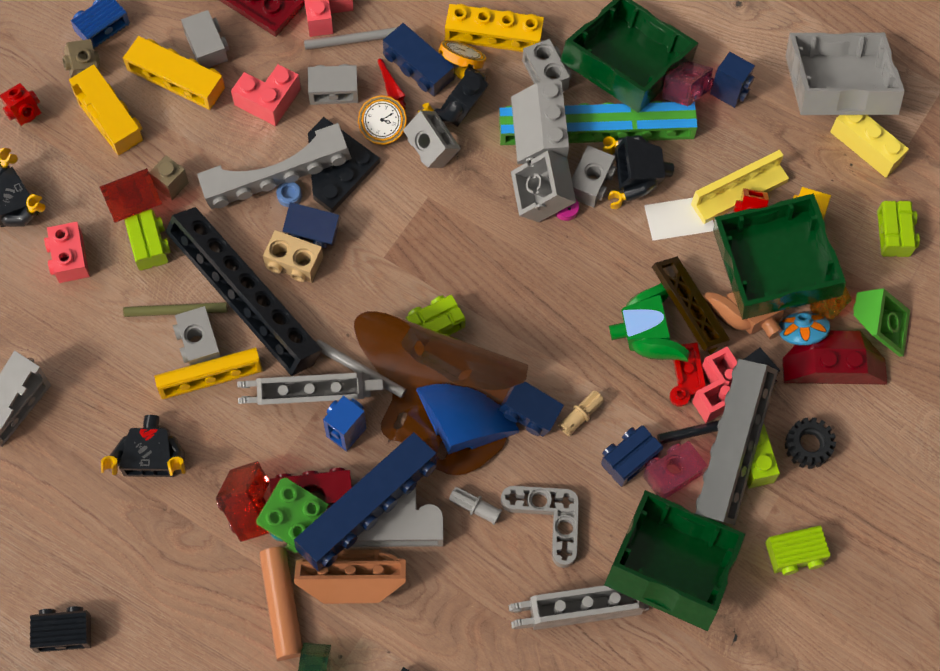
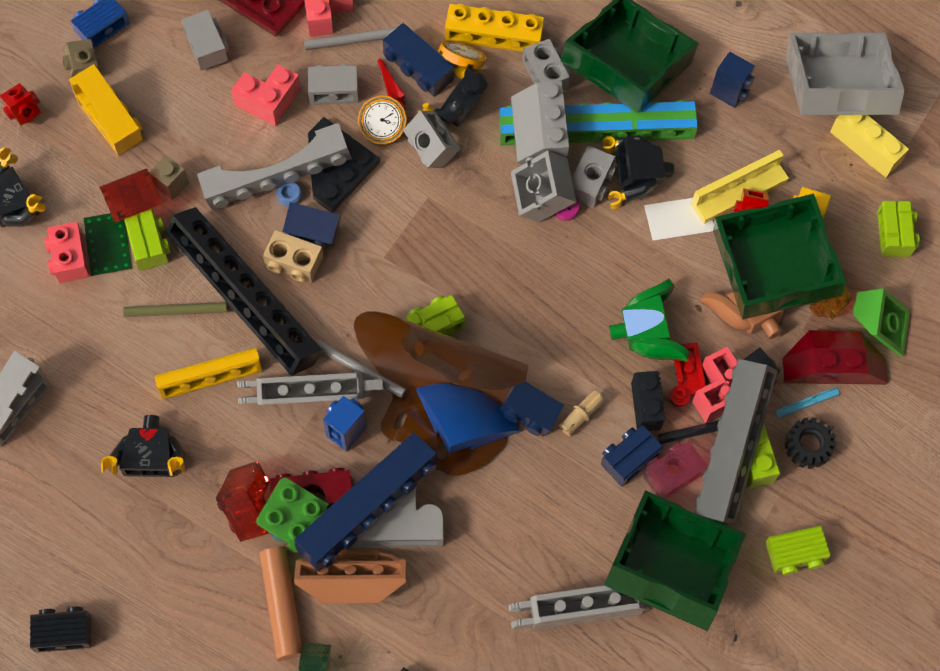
yellow brick [123,36,225,110] -> none
light grey brick [173,306,221,365] -> none
light grey axle [449,487,502,525] -> none
light grey beam [501,486,579,568] -> none
dark brown fence [652,256,730,355] -> none
clear pink brick [662,61,714,106] -> none
dark azure dish [779,311,830,345] -> none
none -> dark green sticker [83,211,132,276]
none -> black brick [631,371,666,431]
none -> medium azure piece [776,387,841,419]

